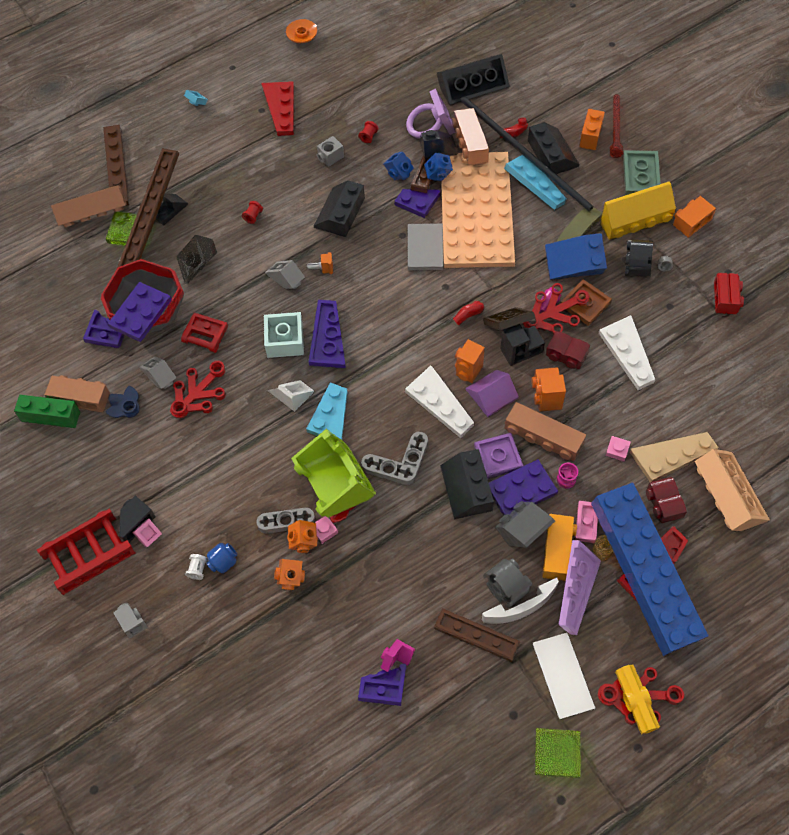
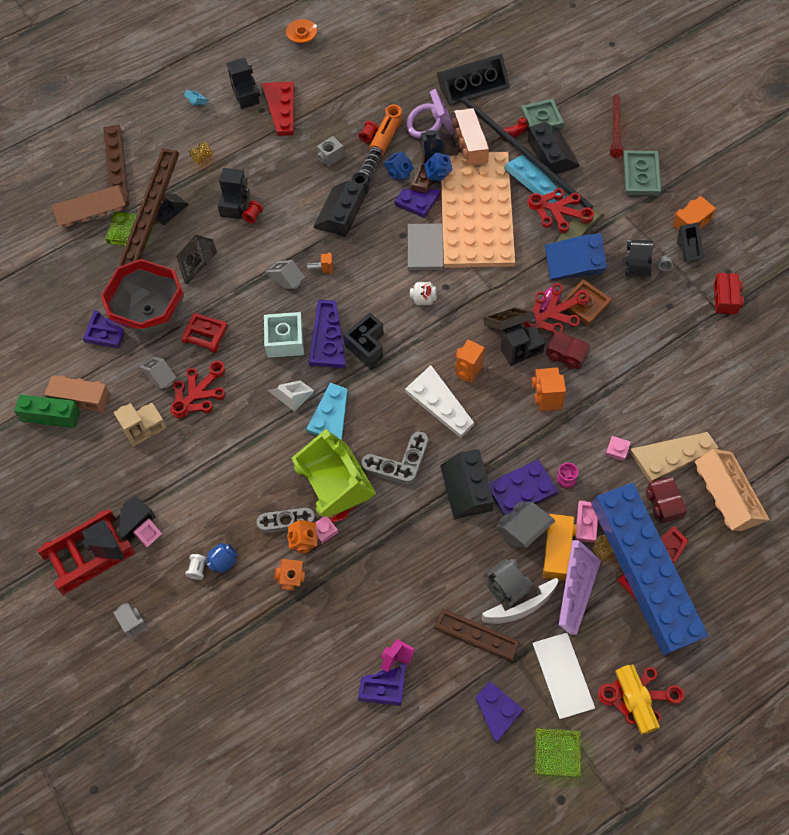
dark blue plate [106,386,140,418] -> none
dark purple plate [108,282,172,342] -> none
red arm [453,301,485,325] -> none
medium lavender slope [466,370,519,417] -> none
medium lavender tile [474,433,523,479] -> none
nougat brick [504,402,586,461] -> none
orange brick [579,109,605,150] -> none
white wing [599,315,655,390] -> none
yellow slope [600,181,676,240] -> none
none -> black slope [82,520,125,560]
none -> tan brick [113,403,167,447]
none -> clear yellow wheel [189,141,213,164]
none -> black brick [218,168,250,219]
none -> black brick [226,58,261,109]
none -> black brick [343,313,384,369]
none -> piece [351,104,402,195]
none -> white head [410,282,437,305]
none -> dark purple wing [476,681,523,743]
none -> sand green plate [521,99,564,128]
none -> red plant [527,188,594,233]
none -> black slope [677,222,704,261]

